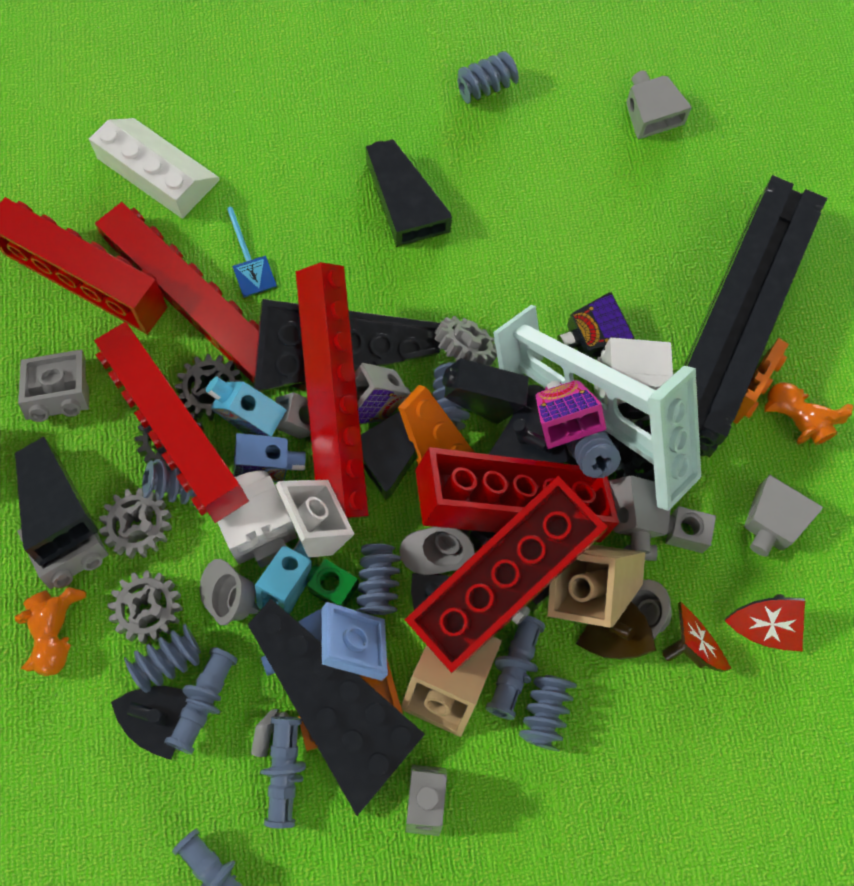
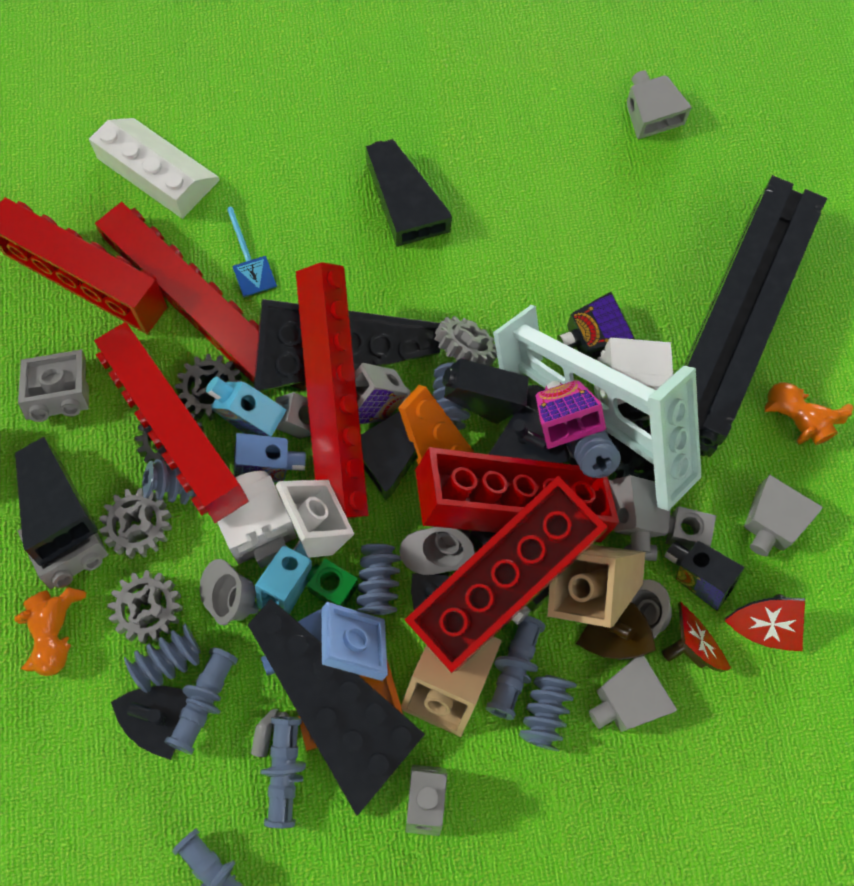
sand blue piece [457,51,519,104] -> none
orange wing [733,338,789,424] -> none
none -> light grey torso [589,656,677,732]
none -> black torso [664,541,745,611]

